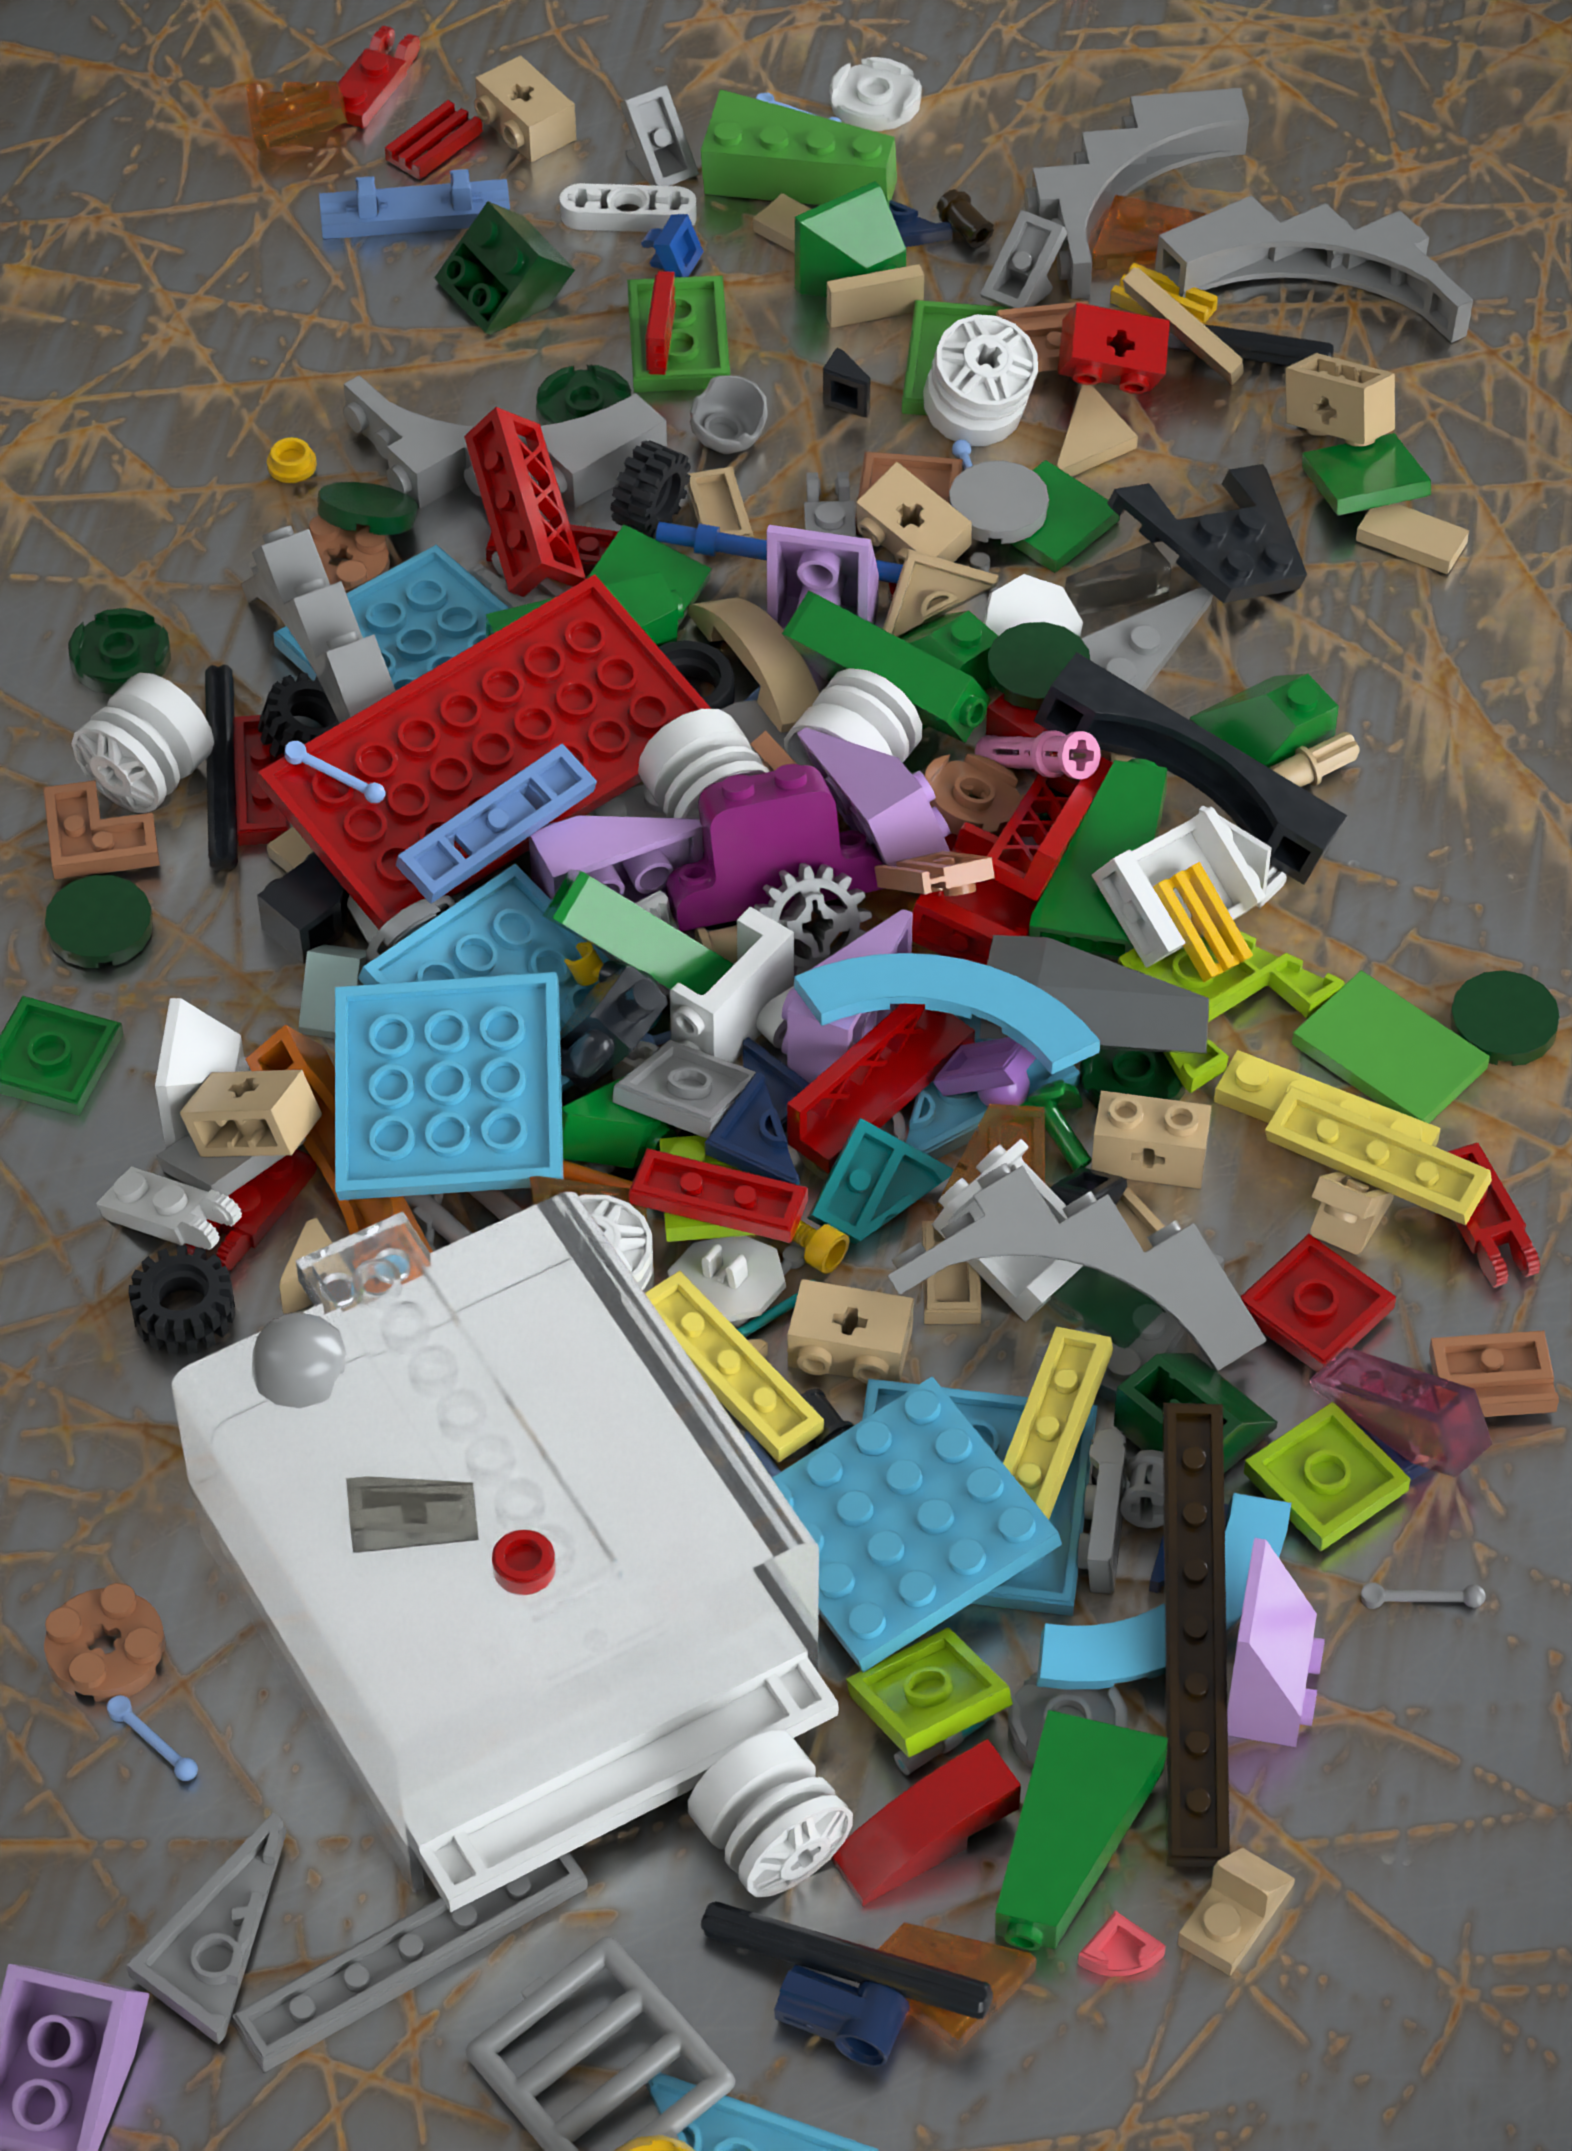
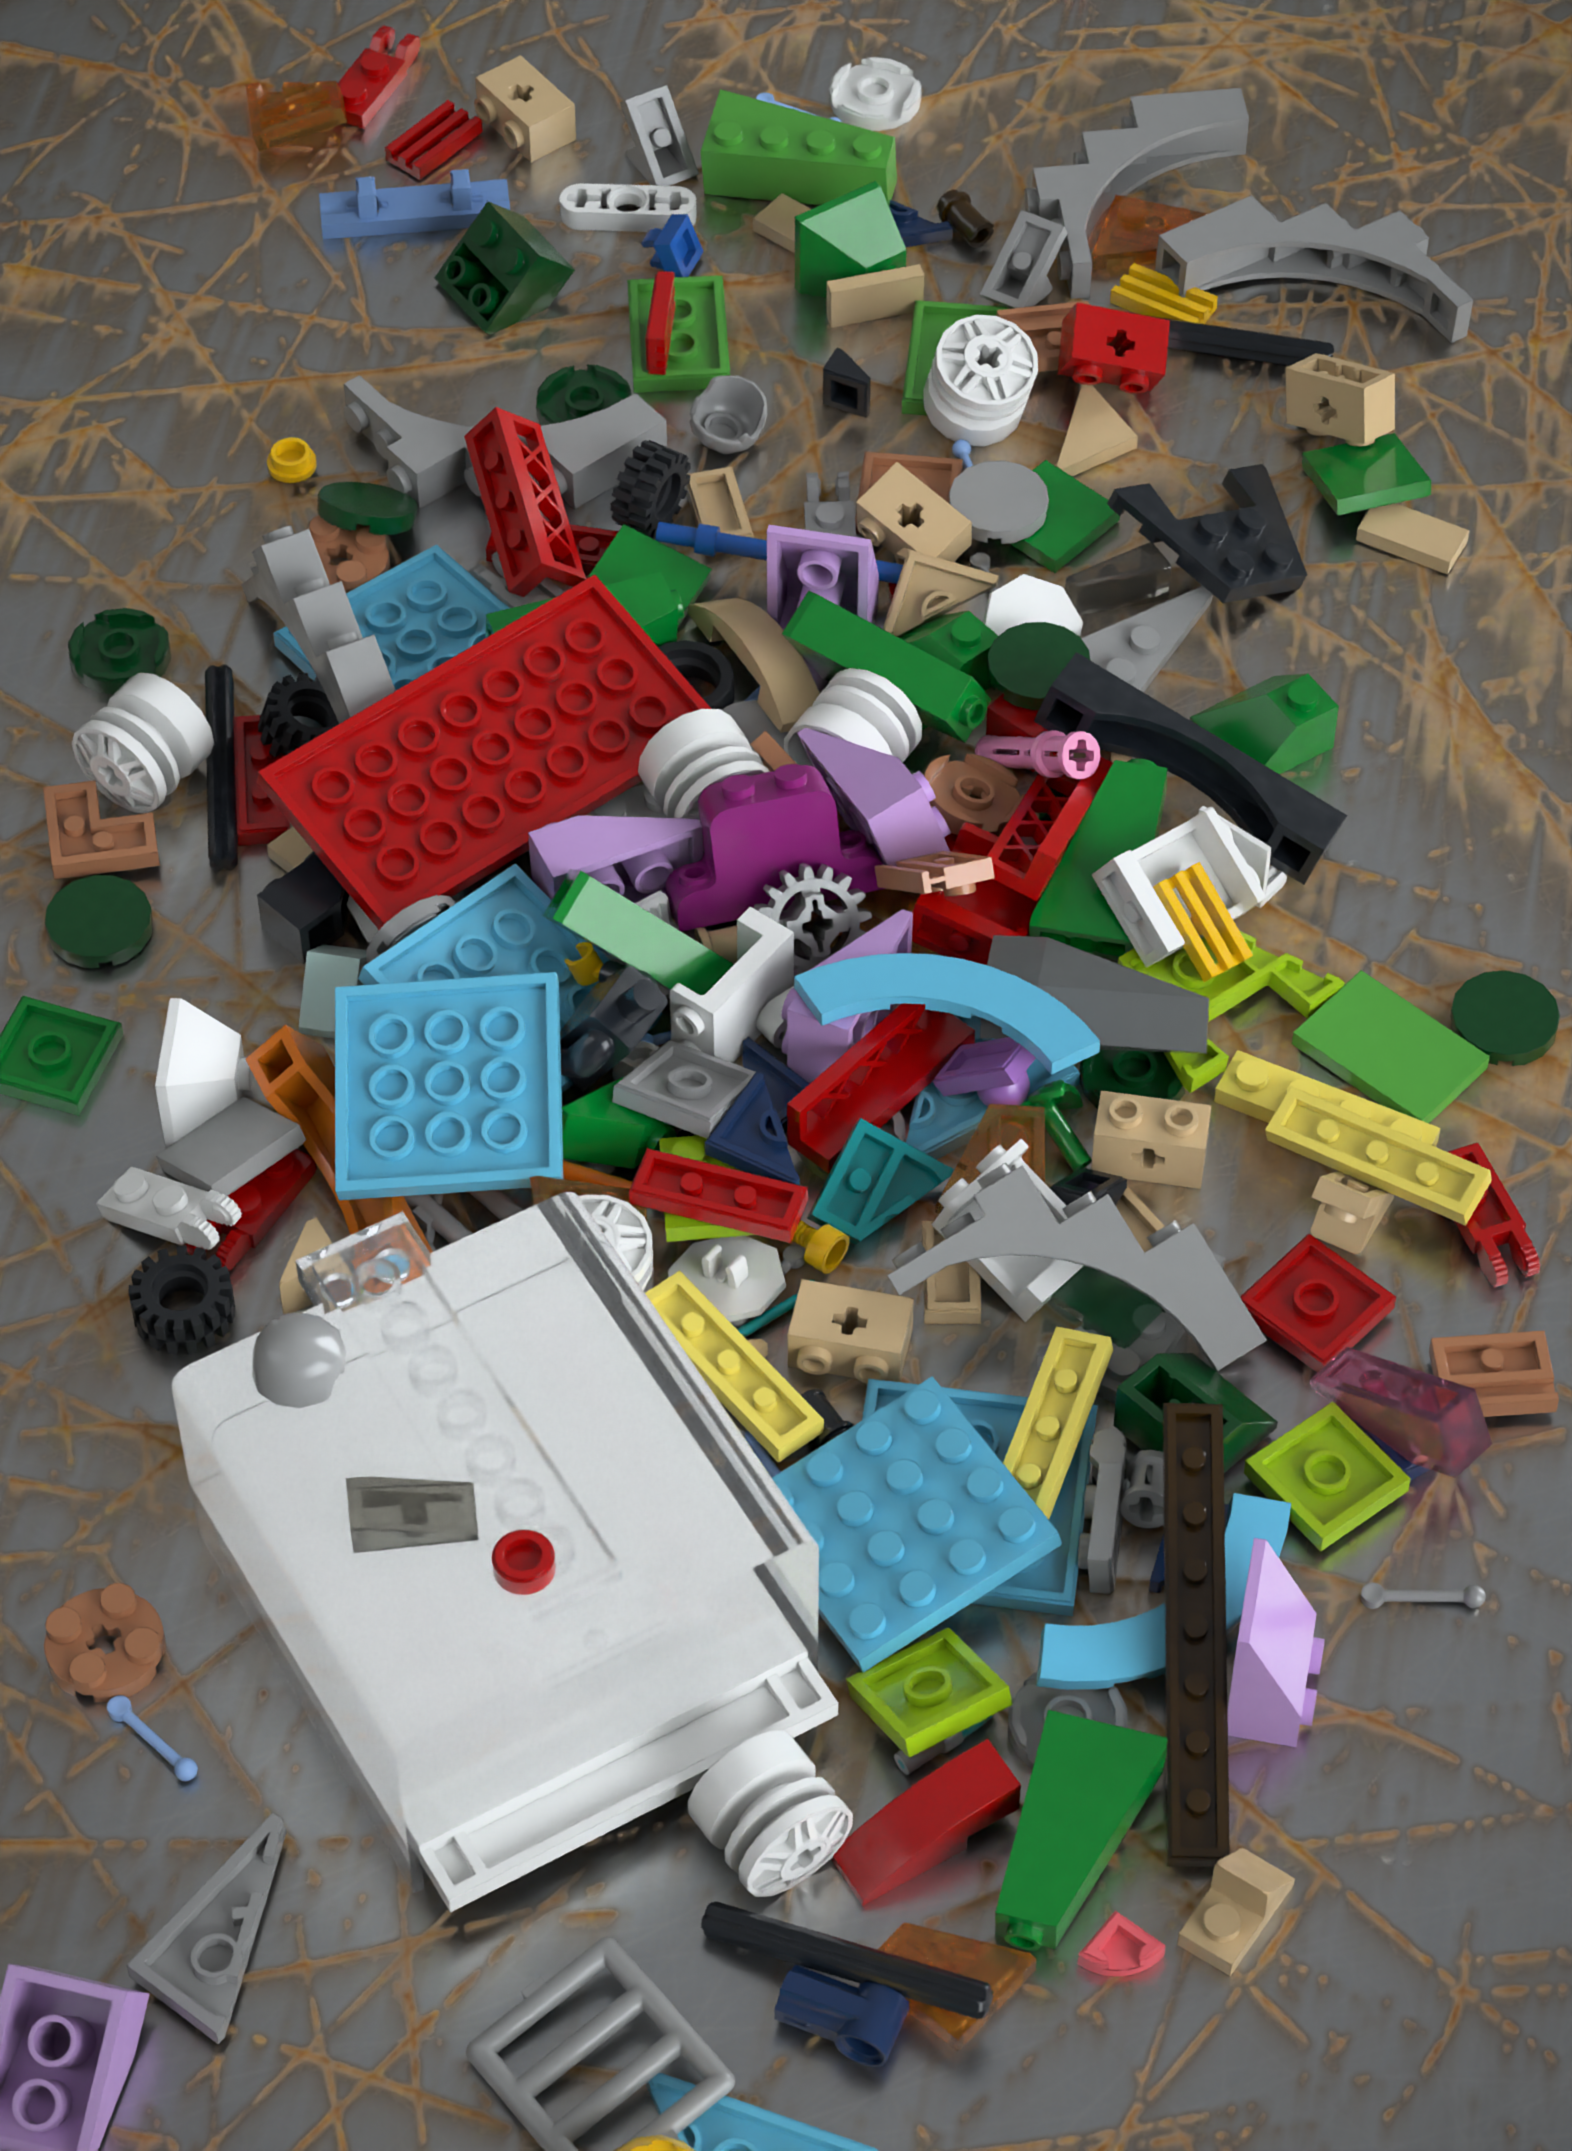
tan brick [180,1070,322,1157] -> none
light grey tile [232,1852,588,2073] -> none
light blue hinge [285,741,385,804] -> none
medium blue hinge [396,744,597,904] -> none
tan tile [1123,267,1244,386] -> none
tan axle [1269,732,1360,787] -> none

